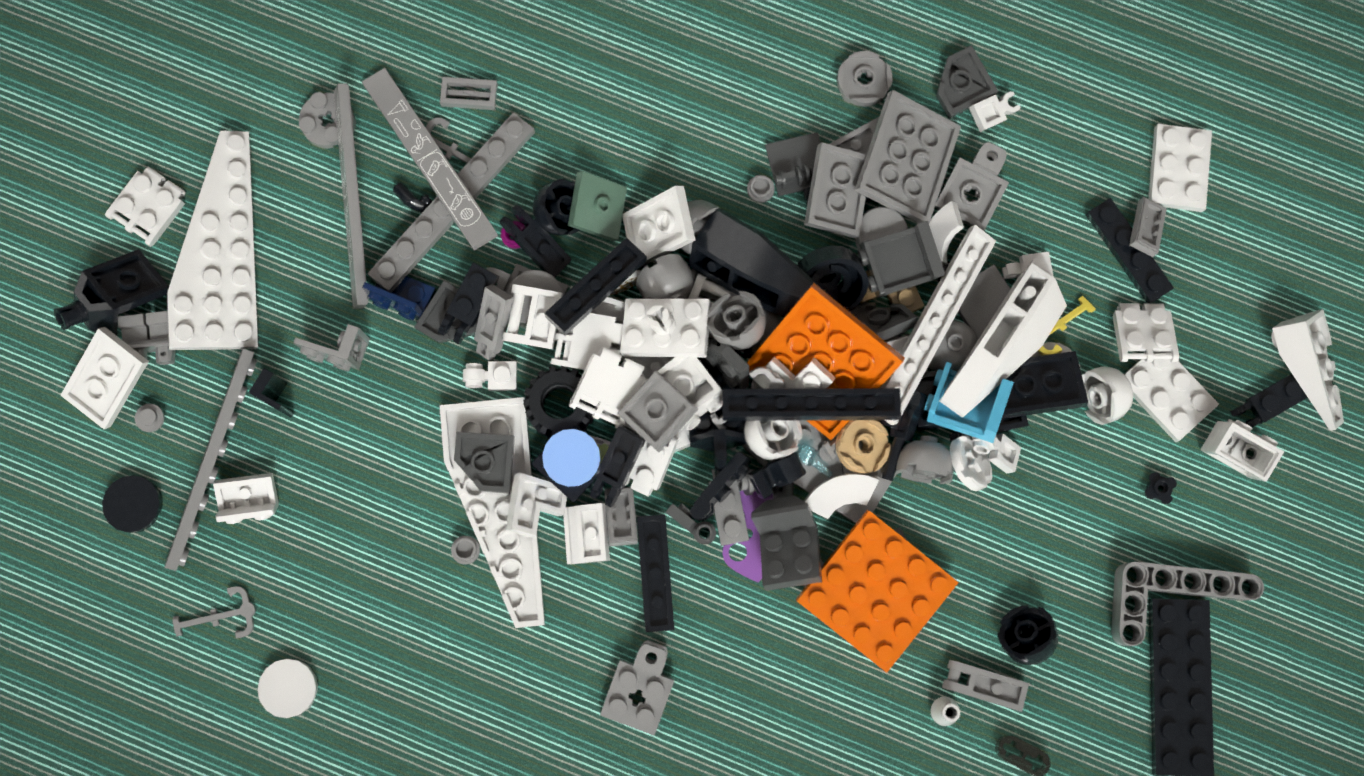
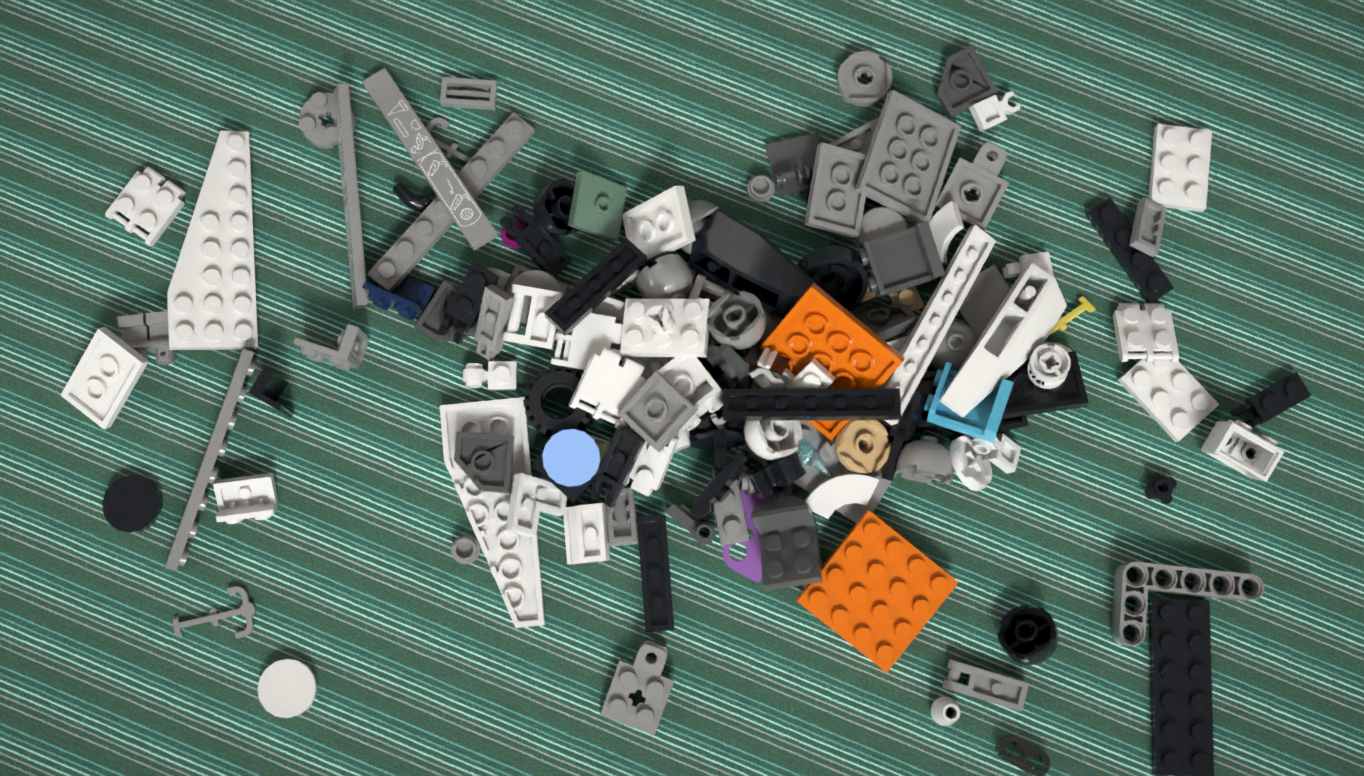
black plate [54,249,169,336] -> none
light grey plate [135,404,165,432] -> none
white cylinder [1082,366,1133,425] -> none
white wedge [1271,309,1344,431] -> none
none -> piece [744,346,790,375]
none -> white wheel [1027,344,1071,389]

